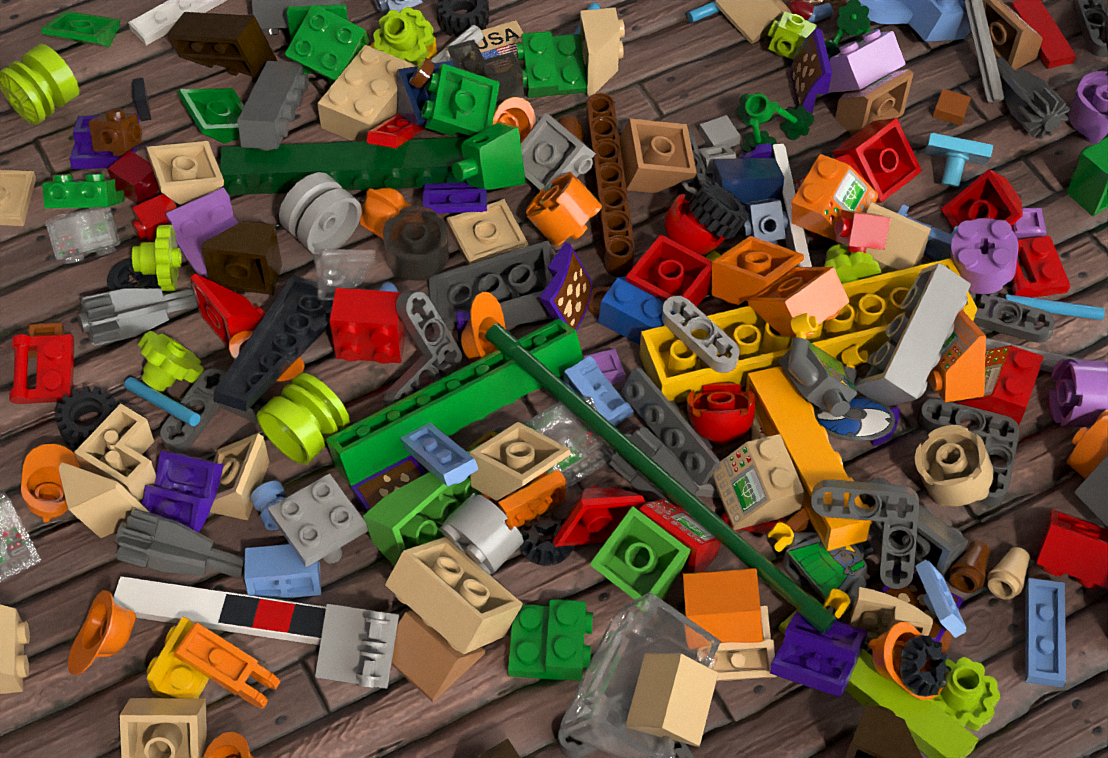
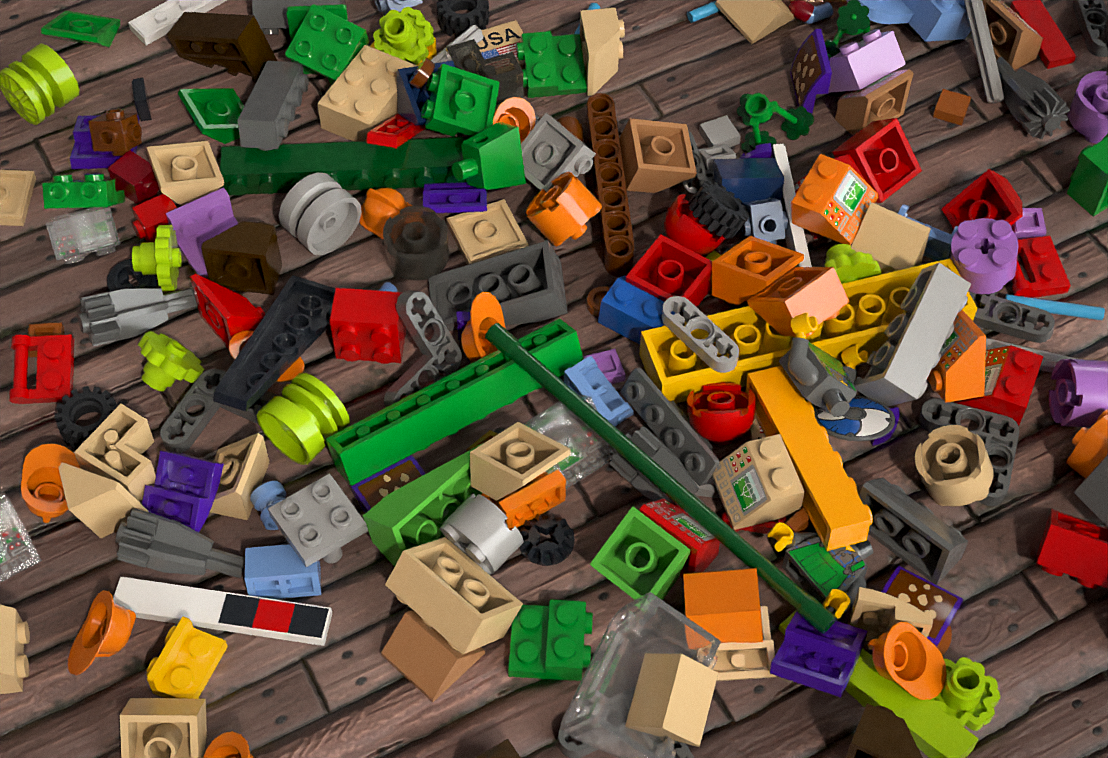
dark azure bar [124,377,200,426] -> none
orange hinge [173,622,280,709] -> none
clear wing [313,248,376,300] -> none
light grey hinge [315,604,399,689] -> none
medium blue plate [400,422,478,487] -> none
slope [539,242,592,331] -> none
red slope [553,486,645,547] -> none
lime brick [767,11,817,60] -> none
dark grey beam [811,480,919,589] -> none
brick [835,209,891,253] -> none
black gear [899,636,951,697] -> none
light blue plate [915,560,967,638] -> none
medium azure tile [924,133,993,188] -> none
reddish brown cone [950,541,990,593] -> none
tan cone [988,547,1030,599] -> none
medium blue plate [1025,578,1066,687] -> none

